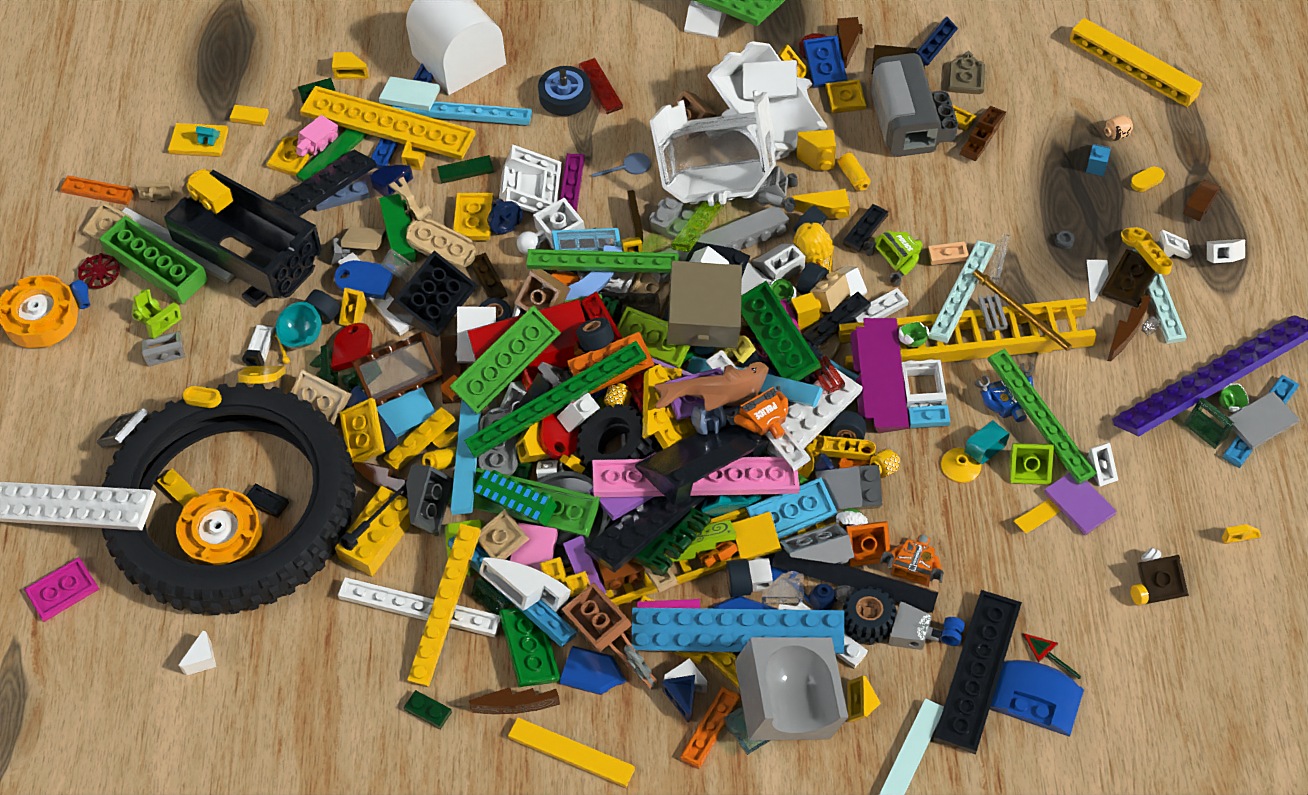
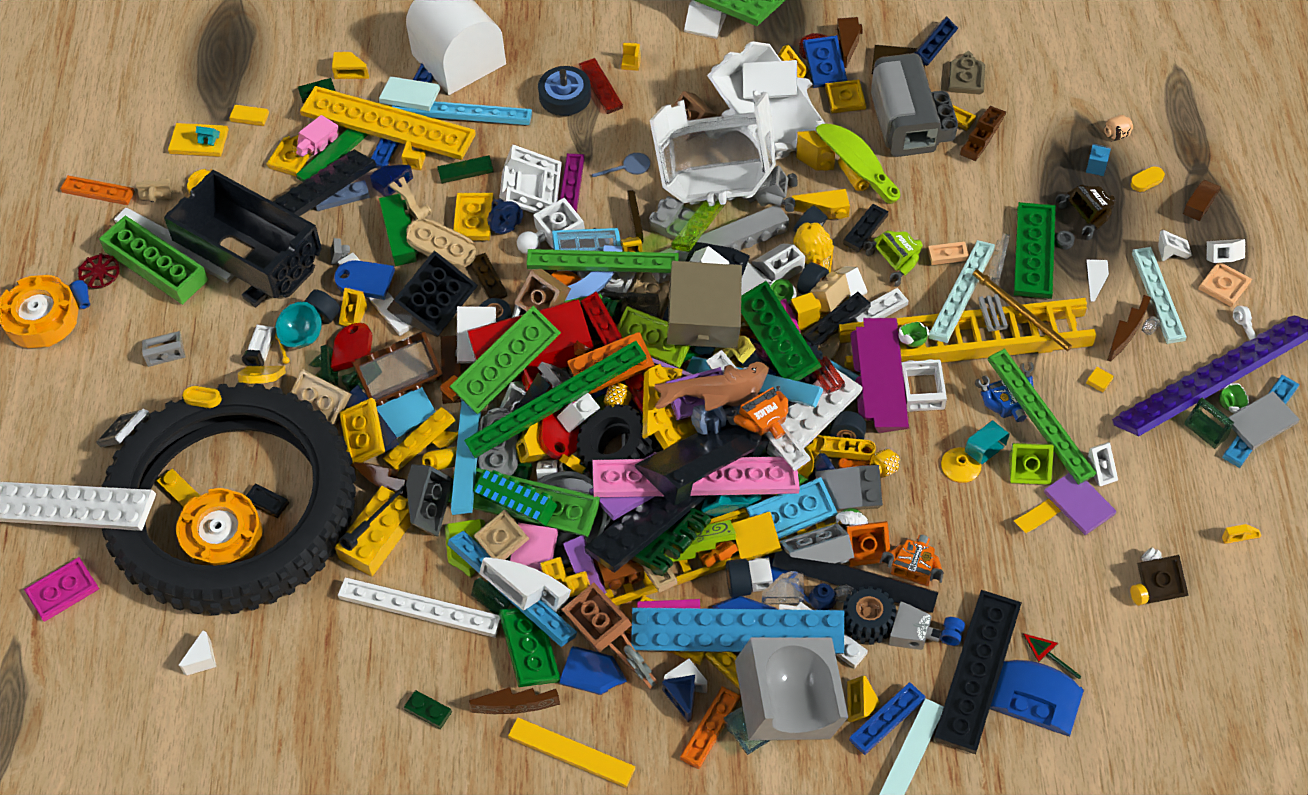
tan tile [82,201,133,241] -> none
lime tile [131,288,182,339] -> none
yellow brick [188,171,233,214] -> none
tan tile [341,227,386,250] -> none
clear tile [381,249,419,283] -> none
yellow plate [407,524,481,687] -> none
black wheel [576,317,614,351] -> none
medium azure plate [908,405,950,428] -> none
yellow brick [1070,18,1203,108] -> none
dark brown tile [1102,249,1157,308] -> none
yellow beam [1121,227,1173,275] -> none
none -> yellow panel [621,43,641,71]
none -> lime plant [815,124,900,204]
none -> blue plate [849,682,926,755]
none -> green plate [1014,202,1055,299]
none -> dark brown torso [1056,185,1115,240]
none -> yellow tile [1086,367,1114,393]
none -> light nougat tile [1198,263,1252,307]
none -> white plate [1233,306,1257,340]

